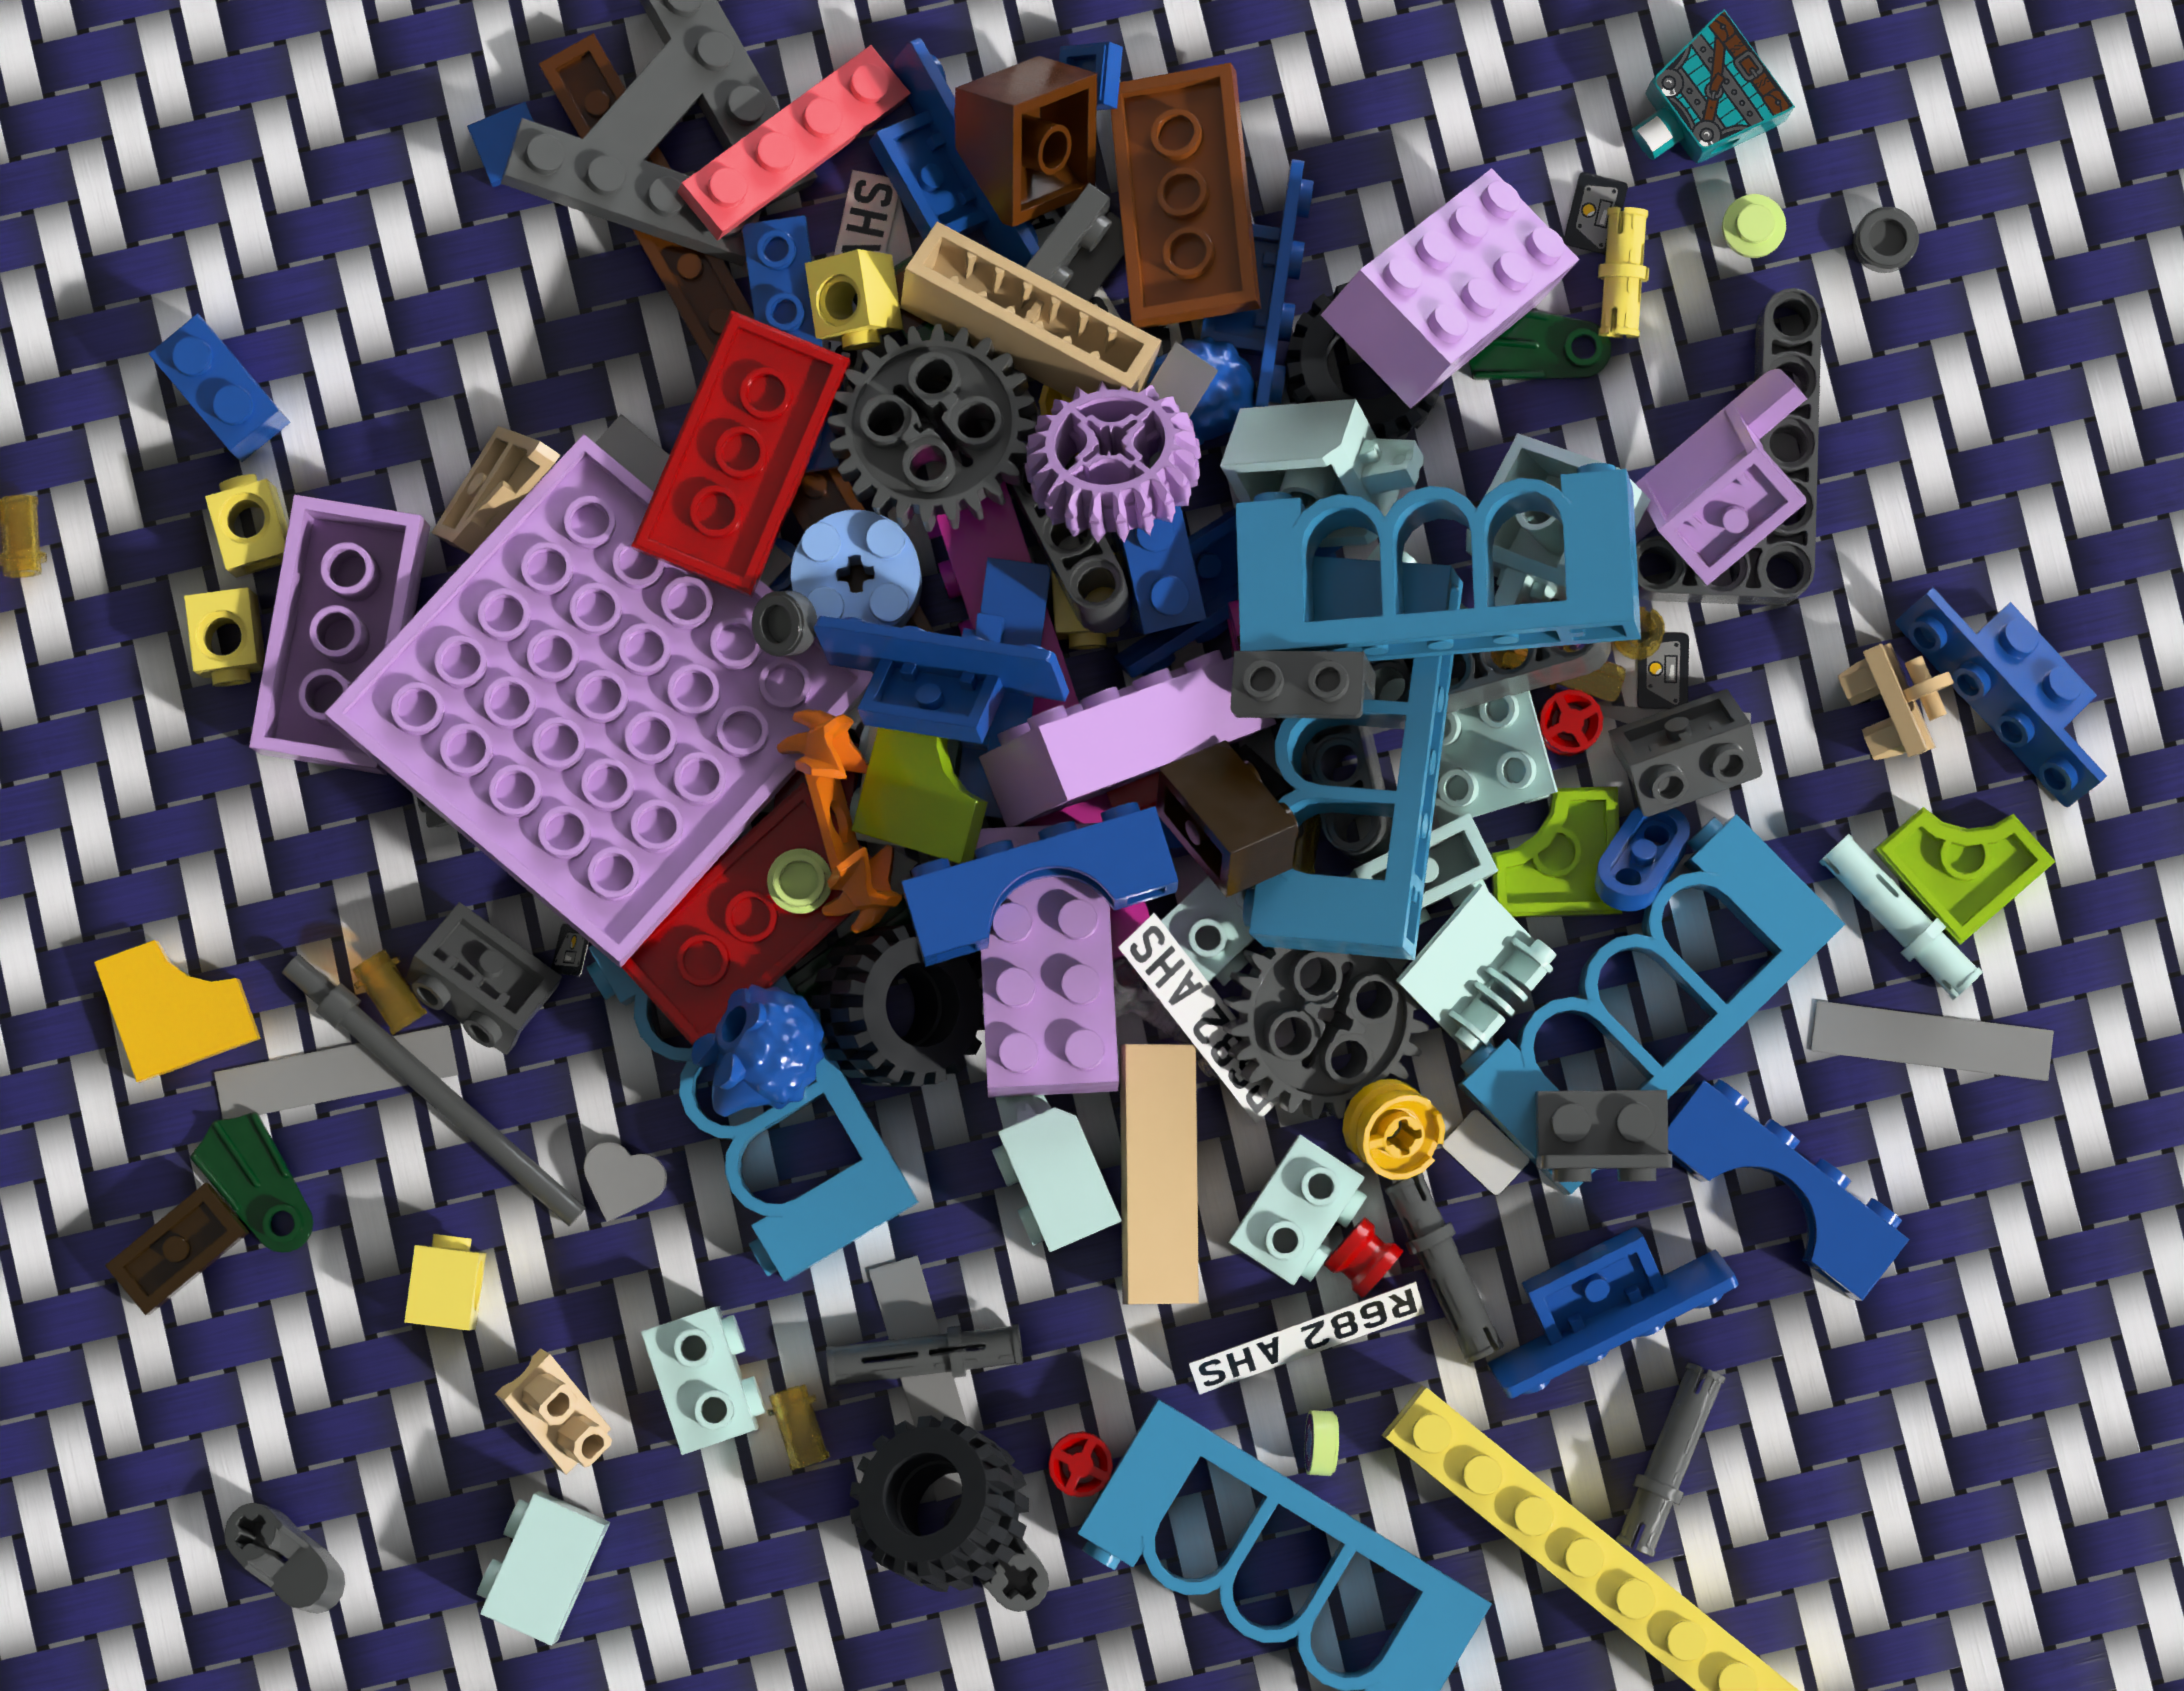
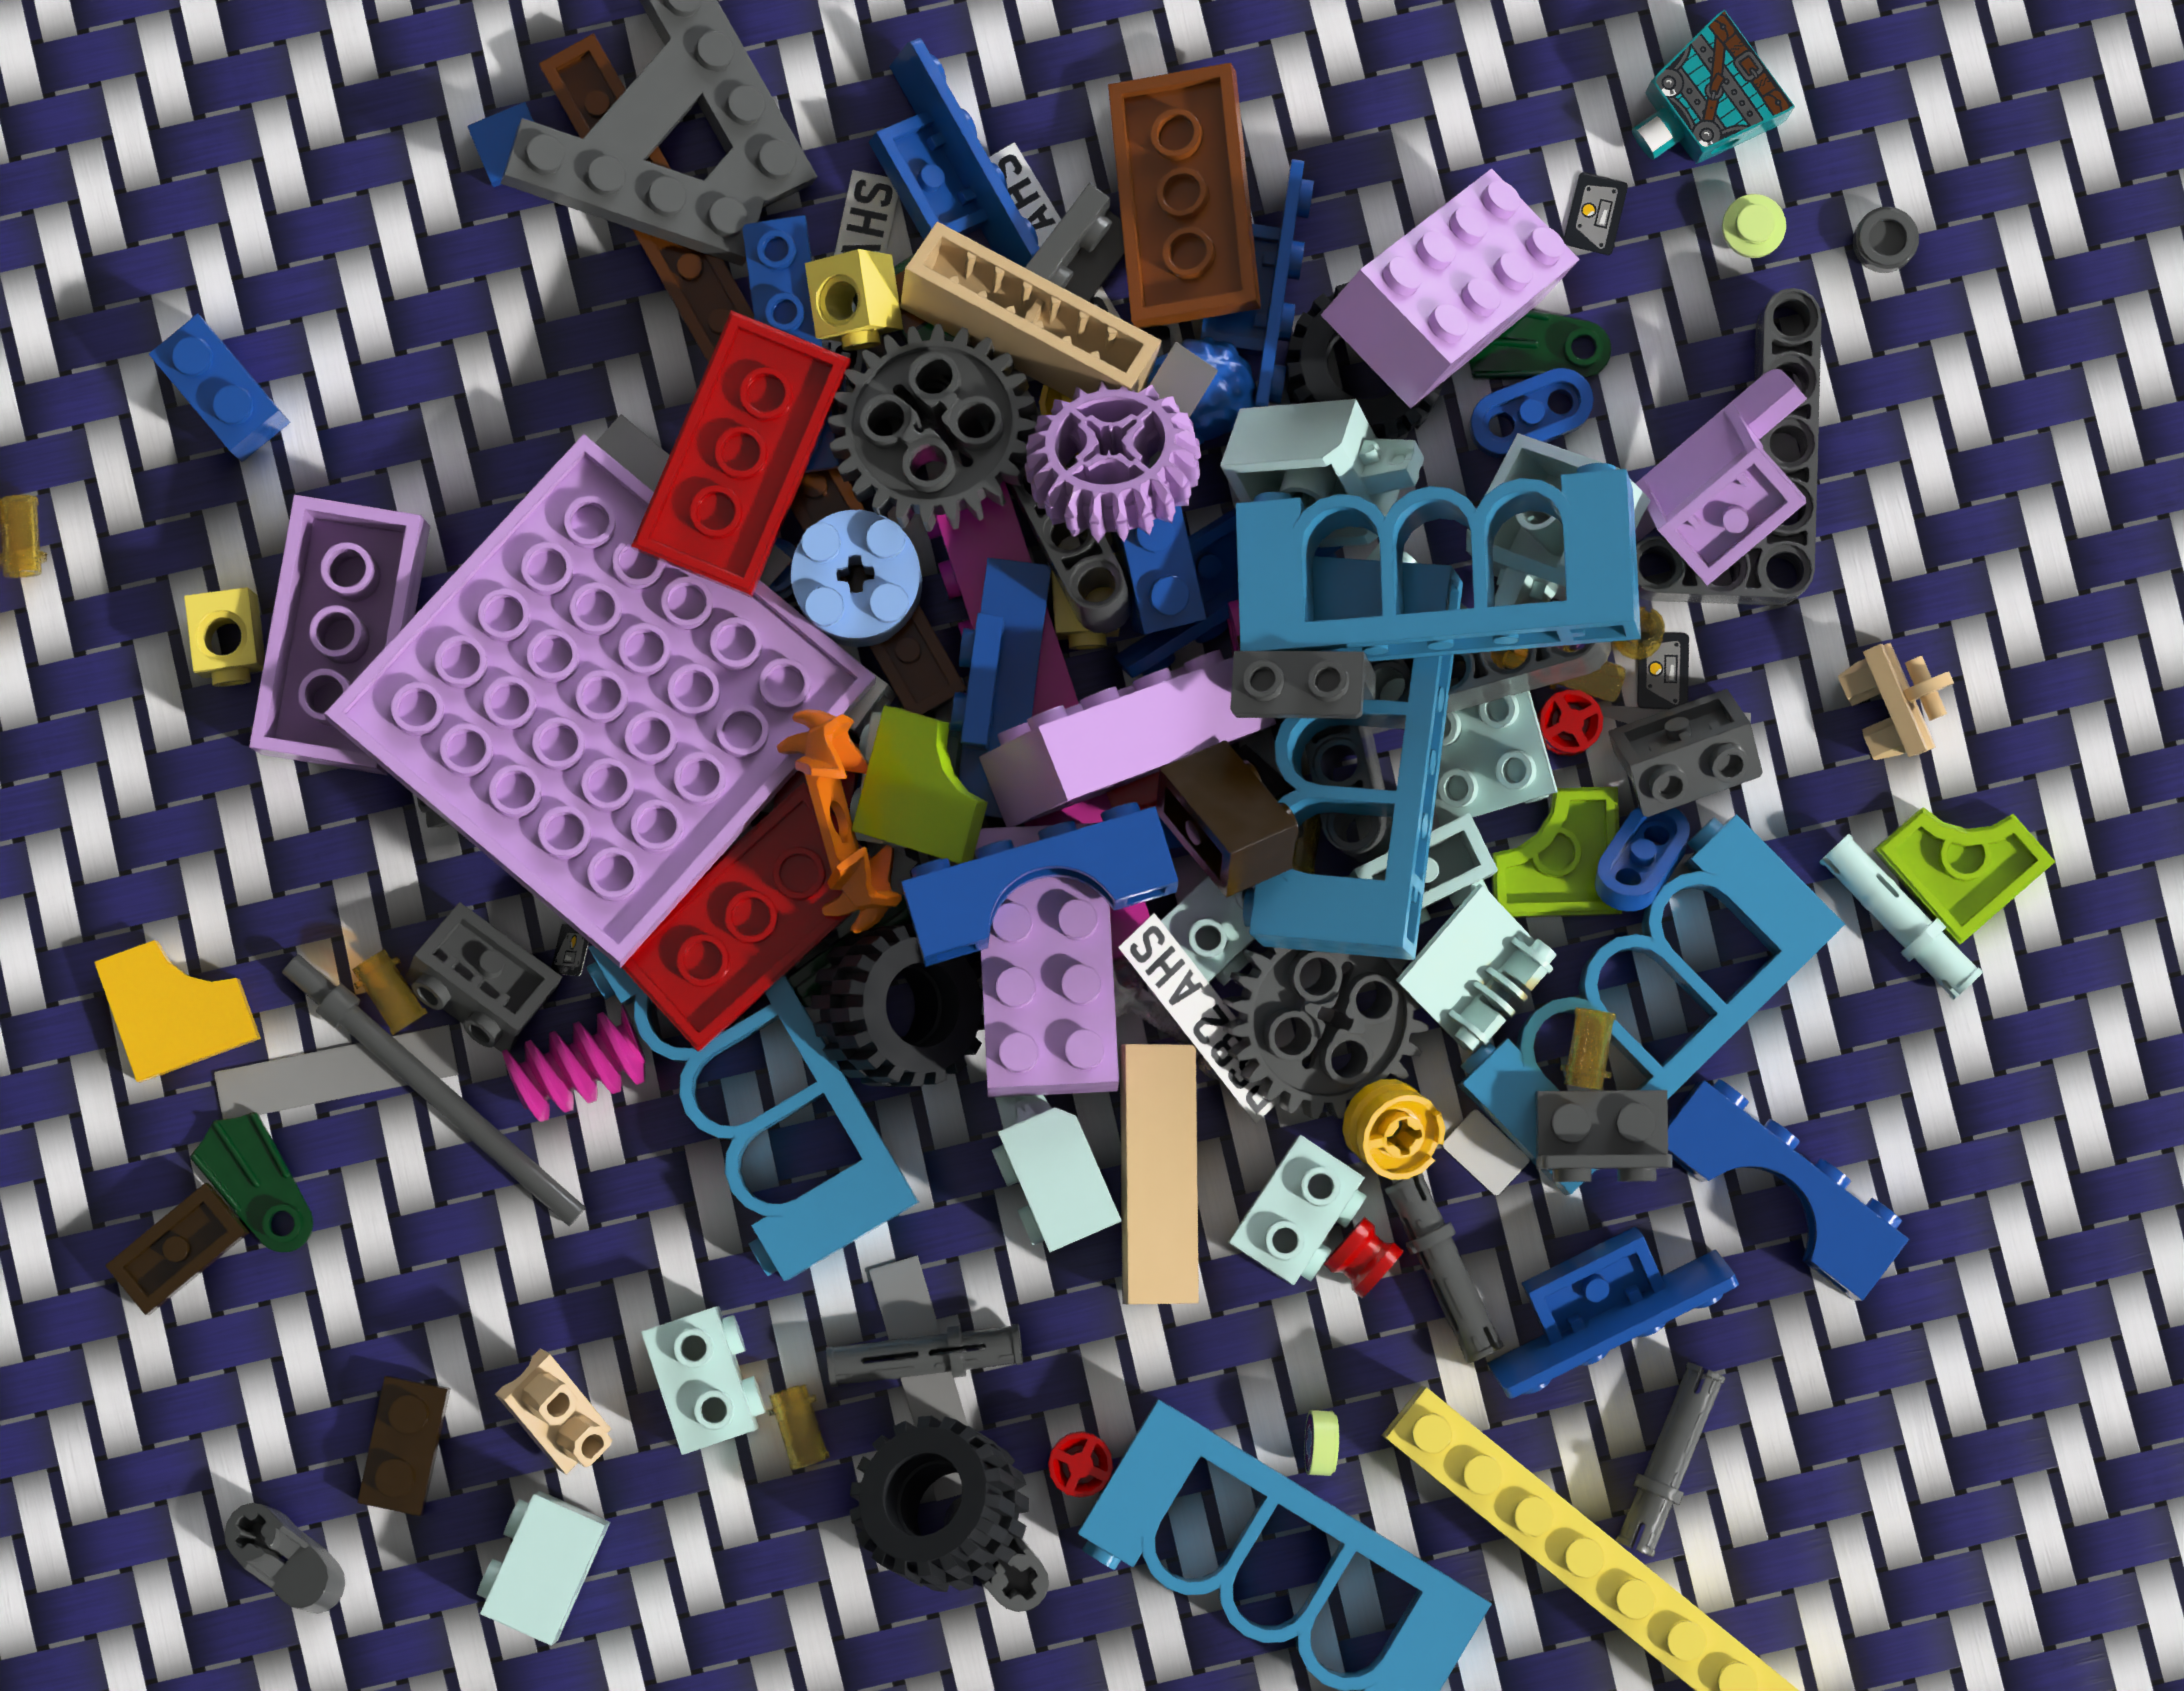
light yellow brick [205,474,288,578] -> none
light yellow brick [404,1234,486,1331] -> none
tan wing [431,426,560,555] -> none
light grey tile [583,1142,667,1222] -> none
coral plate [677,45,911,241] -> none
blue animal [691,984,825,1117] -> none
dark grey tile [752,591,817,656] -> none
yellowish green plate [767,849,831,914] -> none
blue bracket [814,616,1070,744] -> none
reddish brown slope [954,56,1097,227] -> none
blue tile [1059,42,1123,111] -> none
white sticker [1189,1281,1425,1395] -> none
light yellow pin [1598,207,1649,339] -> none
light grey sticker [1811,1001,2054,1081] -> none
blue bracket [1895,588,2107,807] -> none
none -> dark brown plate [357,1376,451,1516]
none -> dark pink piece [502,1004,646,1122]
none -> blue plate [1469,368,1594,458]
none -> clear yellow pin [1560,1007,1616,1091]

